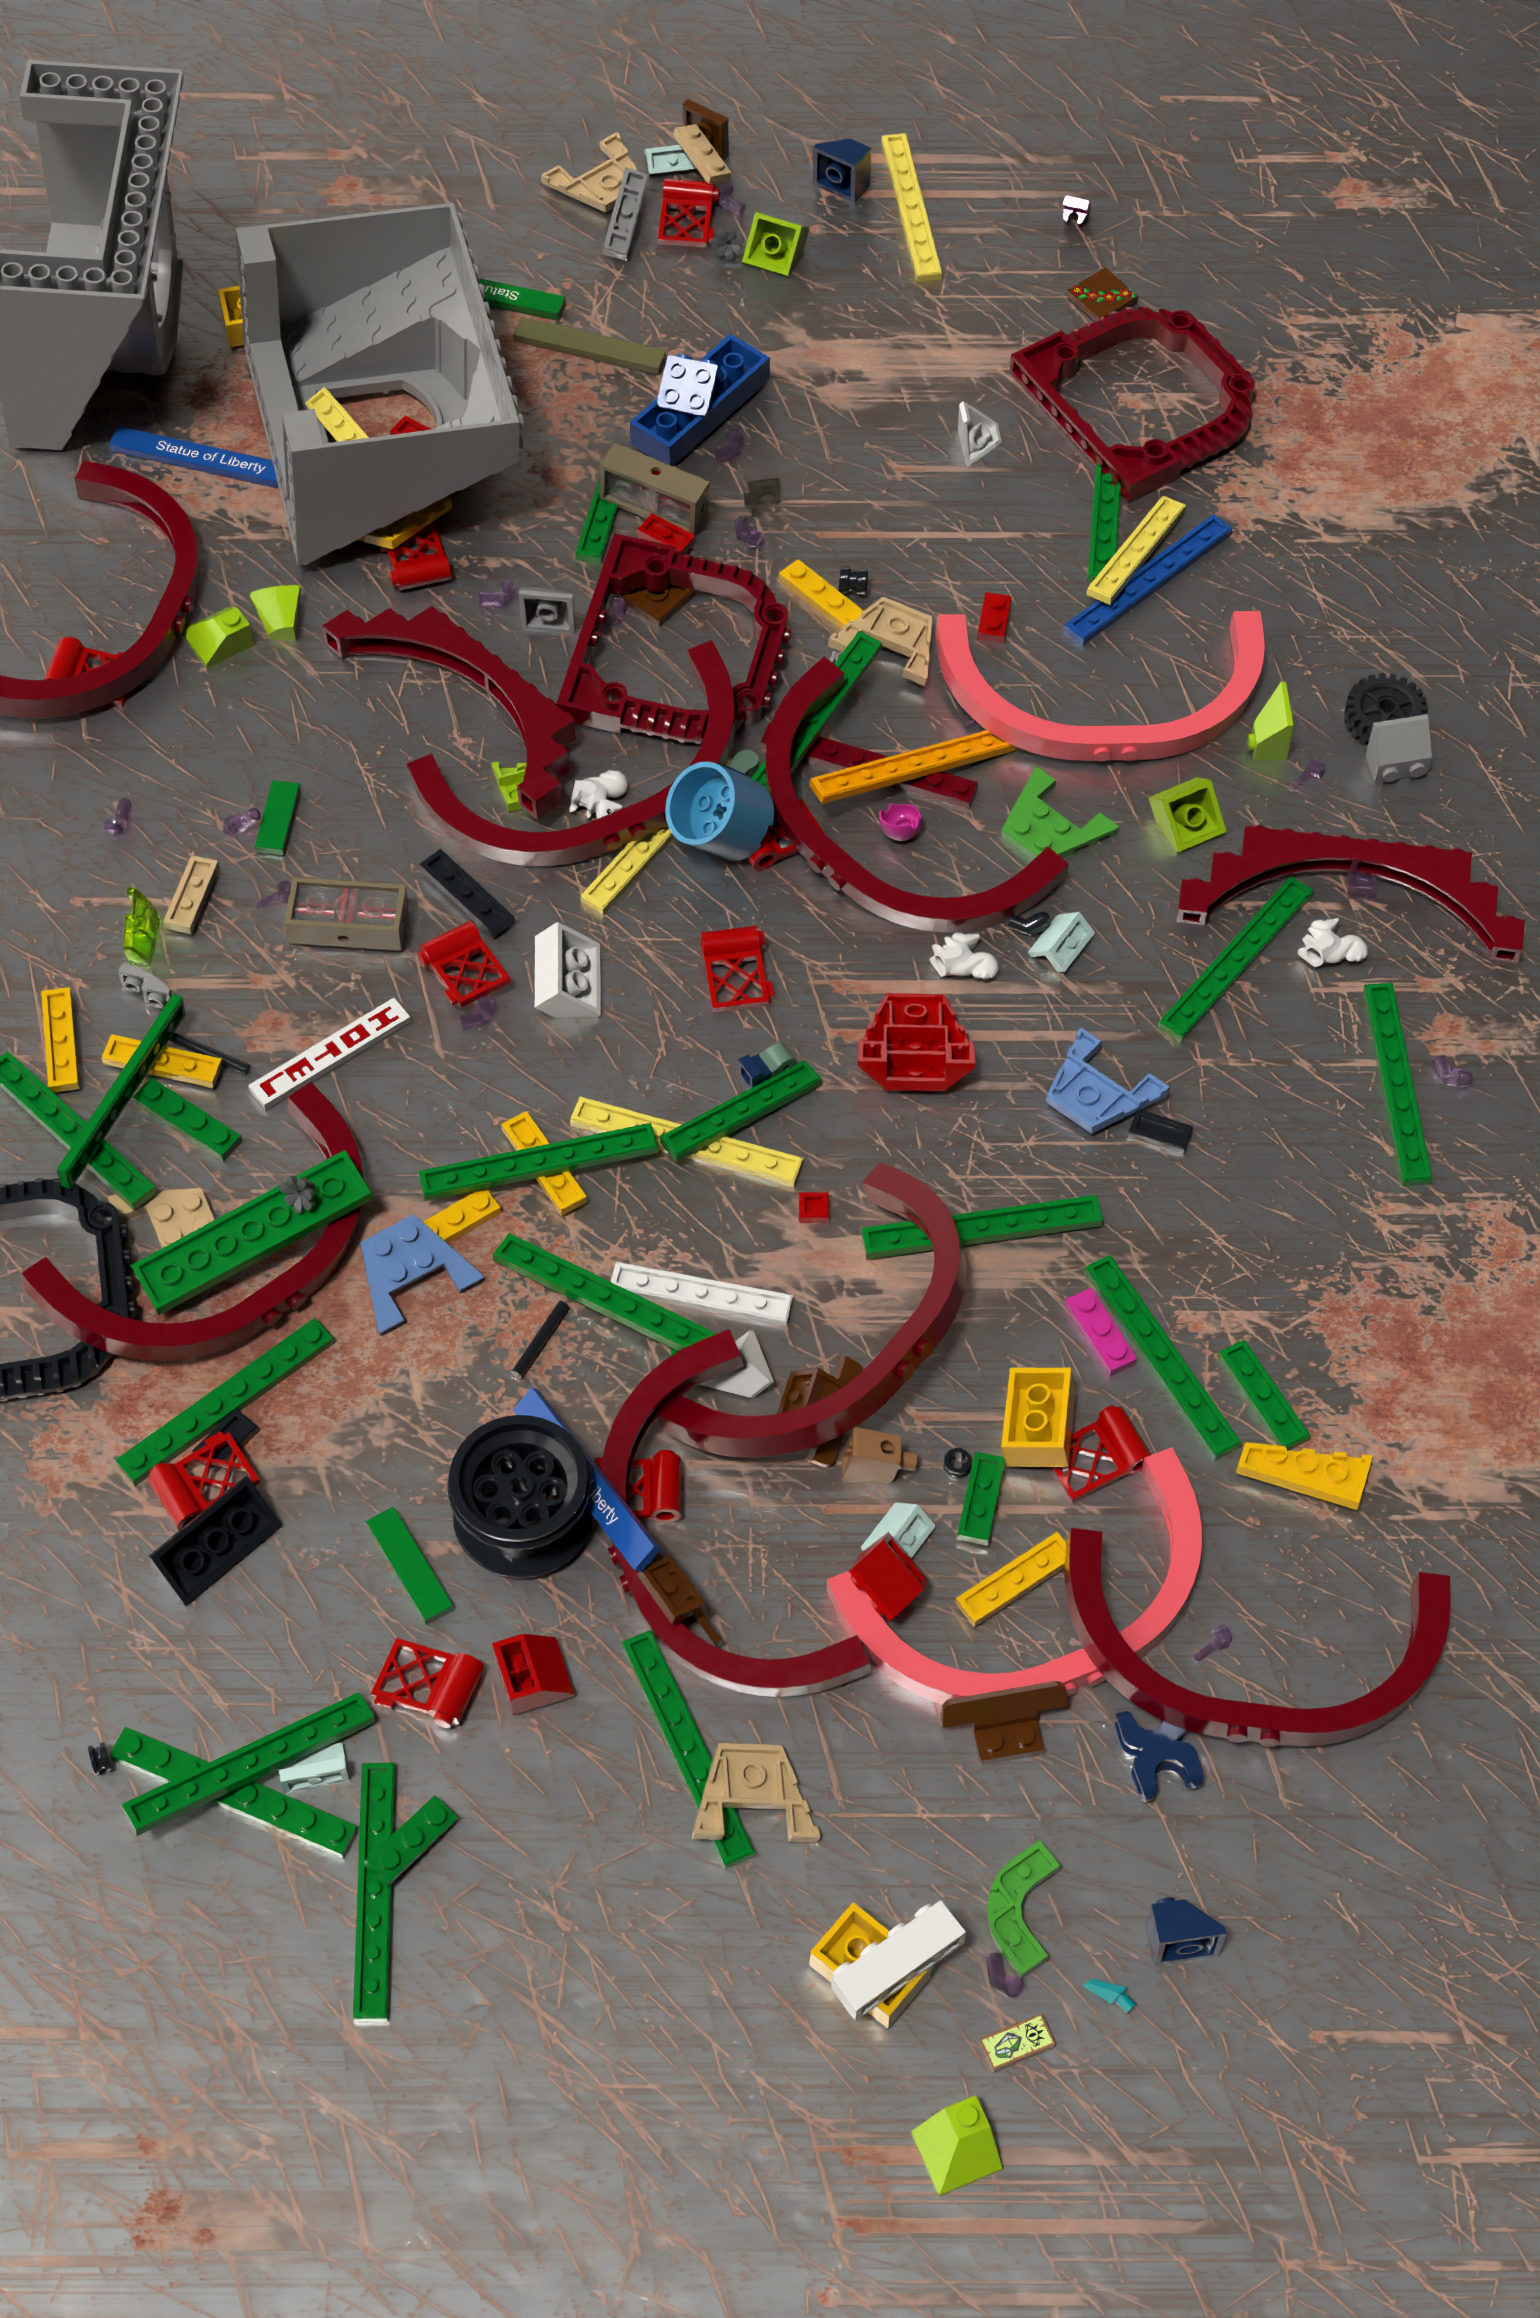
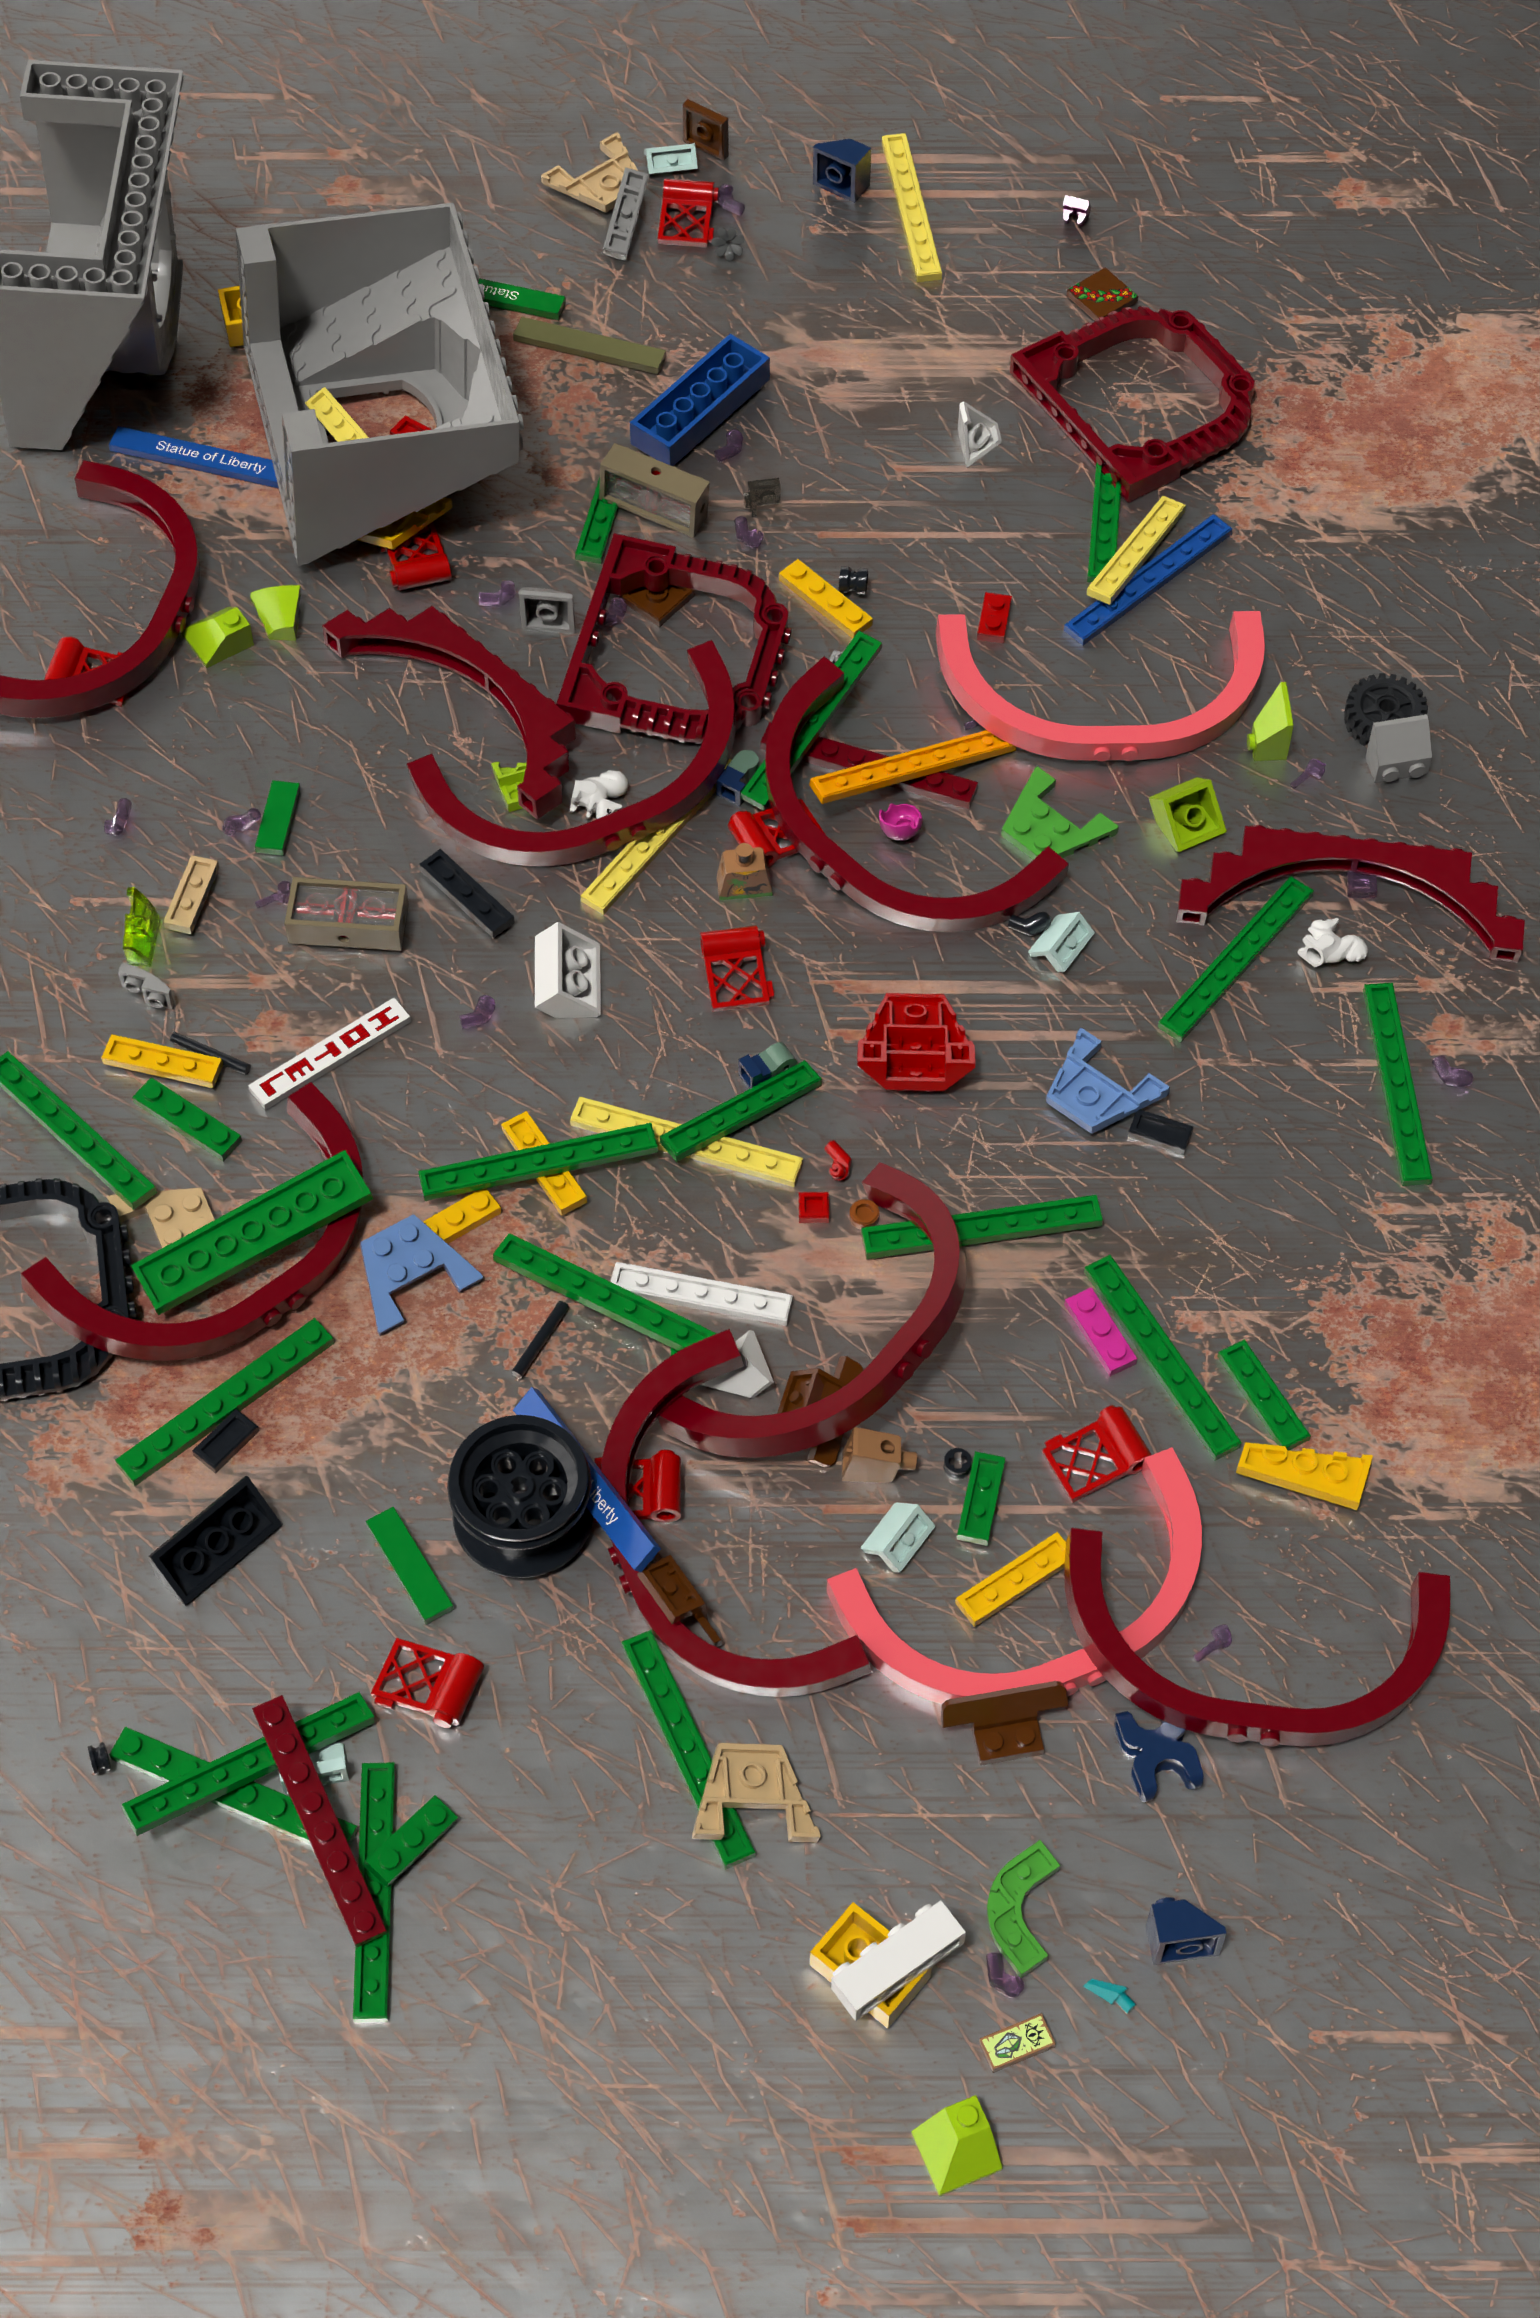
yellow plate [41,987,80,1093] -> none
green tile [57,994,186,1189] -> none
red piece [148,1431,261,1530] -> none
dark grey plant [280,1175,315,1214] -> none
red piece [417,921,511,1008] -> none
red slope [492,1634,575,1715] -> none
red plate [637,513,696,555] -> none
bracket [657,354,723,417] -> none
dark azure brick [665,762,774,861] -> none
tan plate [673,124,732,184] -> none
lime slope [742,212,810,276] -> none
tan wing [828,596,932,686] -> none
red slope [849,1531,929,1621] -> none
white animal [930,932,999,980] -> none
yellow brick [1001,1368,1076,1467] -> none
none -> dark red plate [252,1695,387,1948]
none -> medium nougat torso [717,843,773,900]
none -> red arm [824,1140,852,1181]
none -> dark orange tile [849,1199,879,1230]

